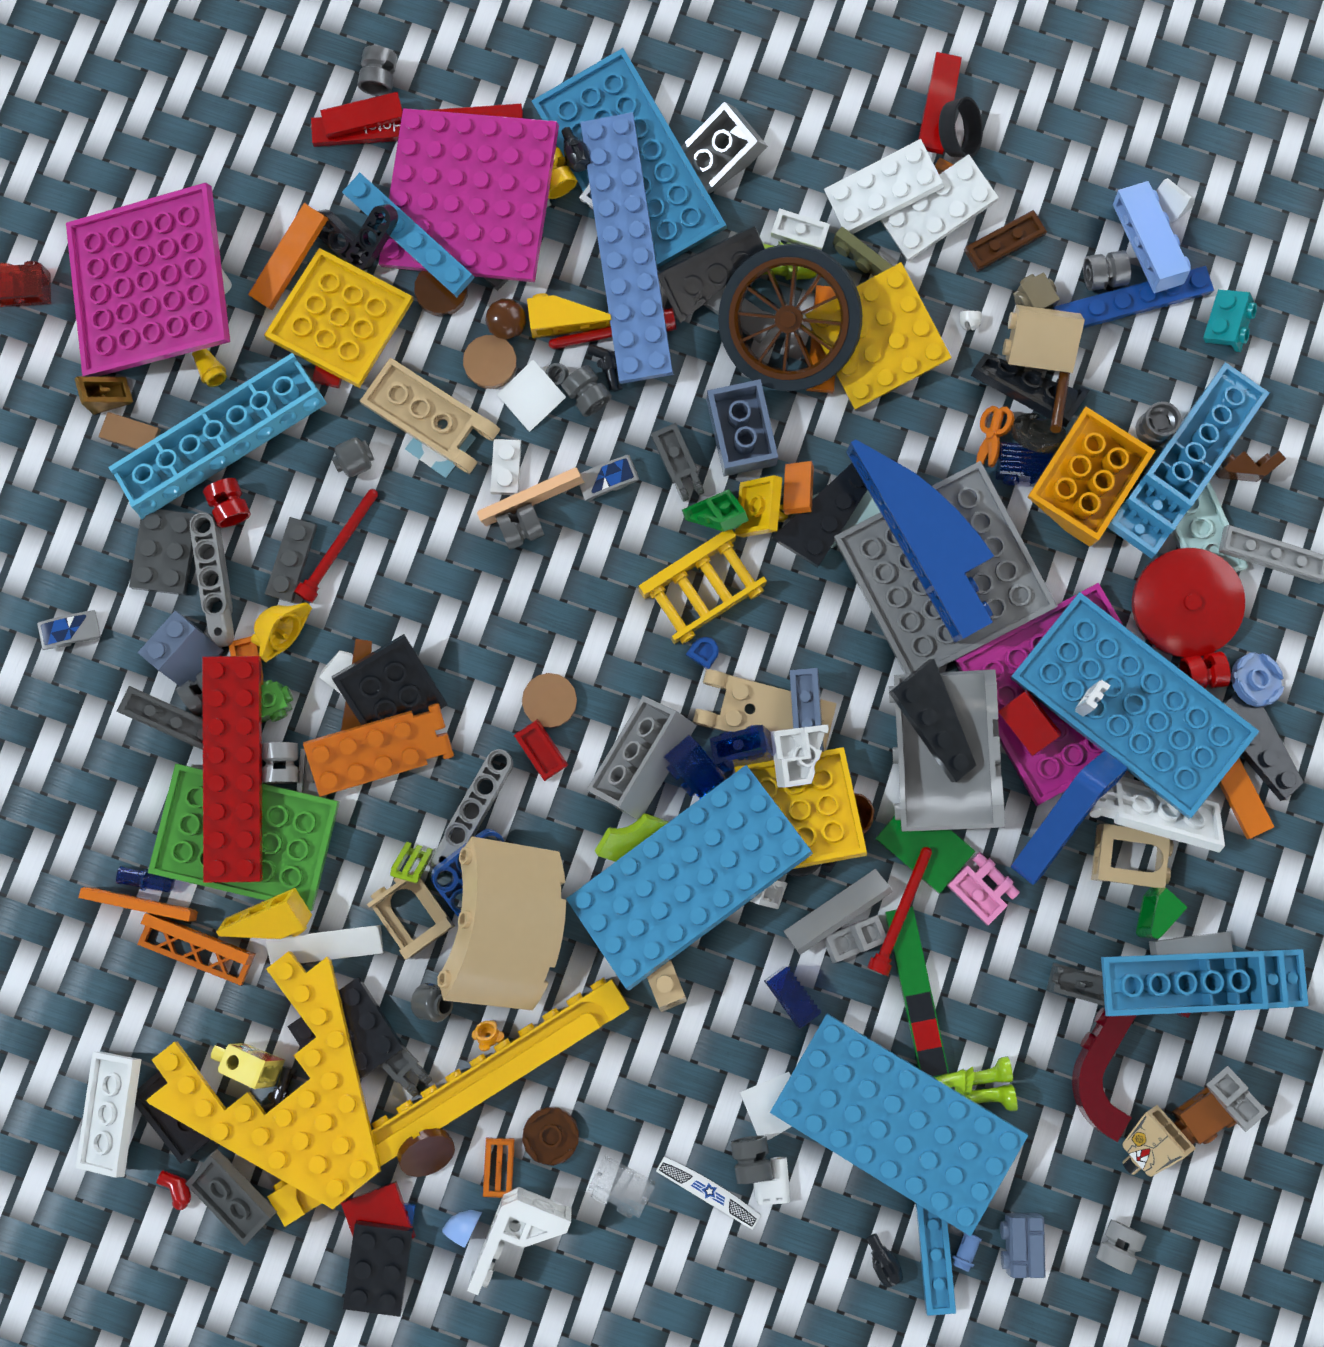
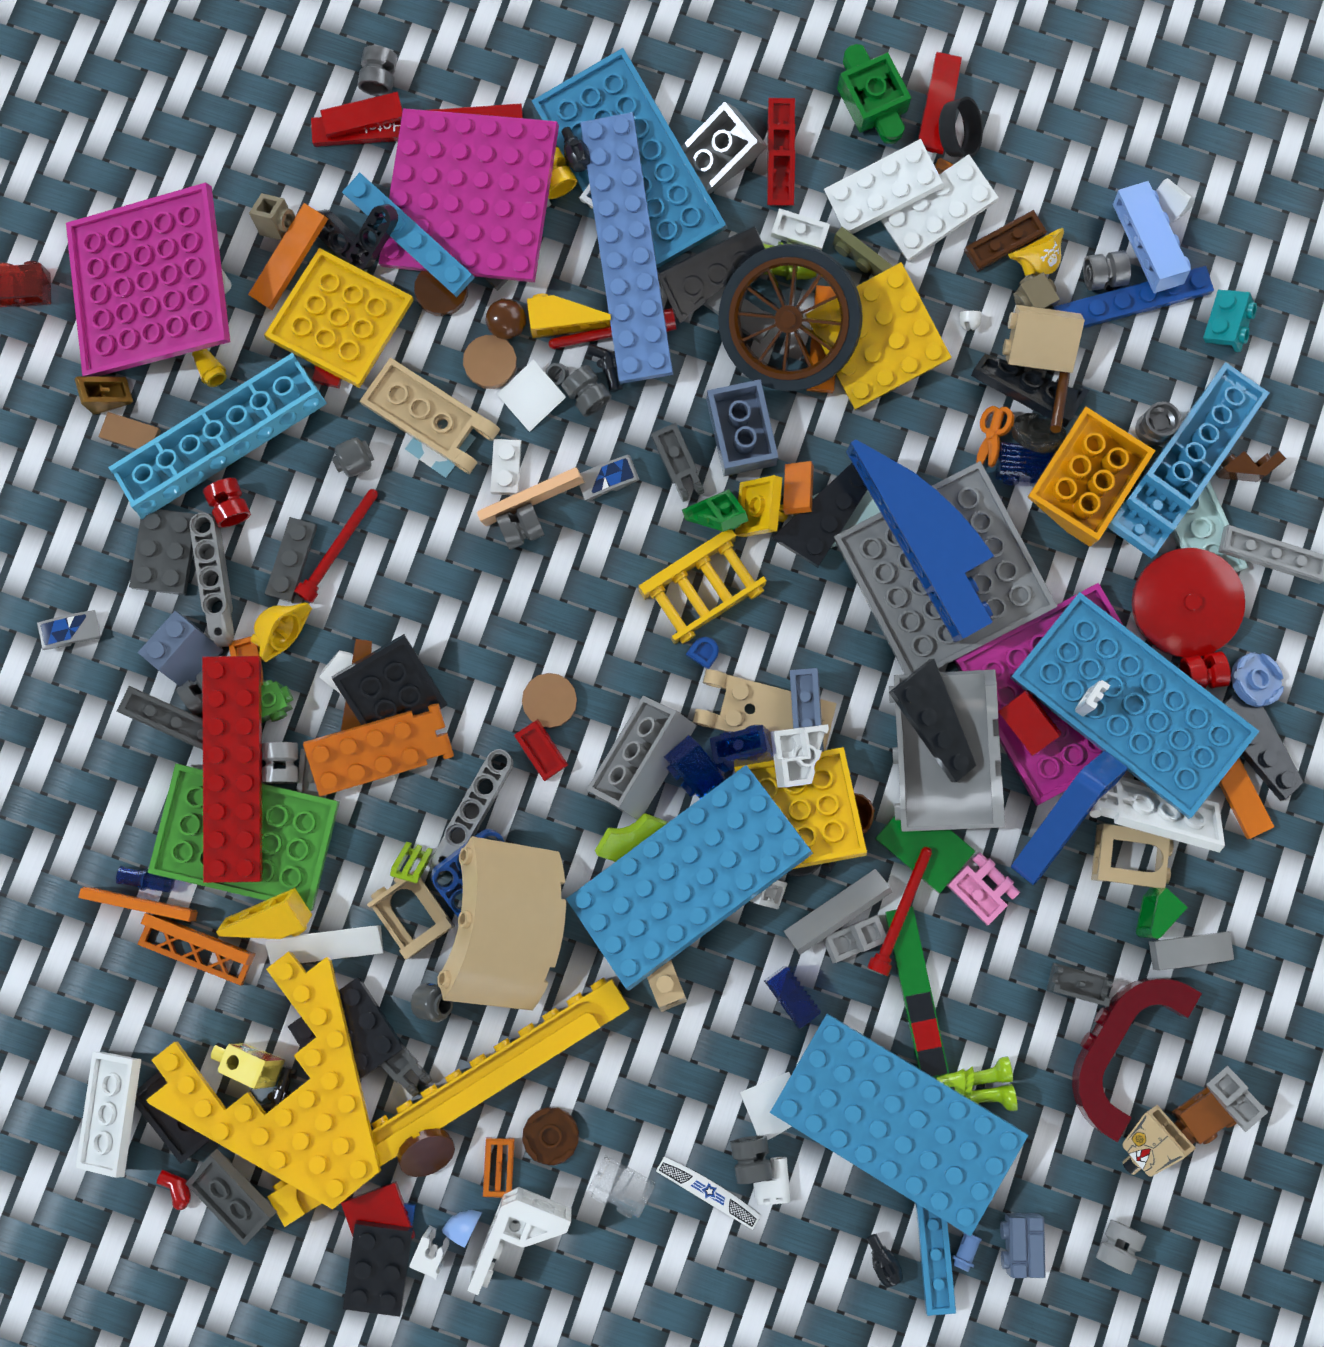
light orange plate [472,1020,505,1051] -> none
dark azure slope [1101,949,1309,1016] -> none
none -> dark tan brick [249,193,295,240]
none -> white hinge [409,1226,449,1279]
none -> red slope [767,98,795,206]
none -> green brick [837,44,911,144]
none -> yellow hat [1008,228,1064,276]

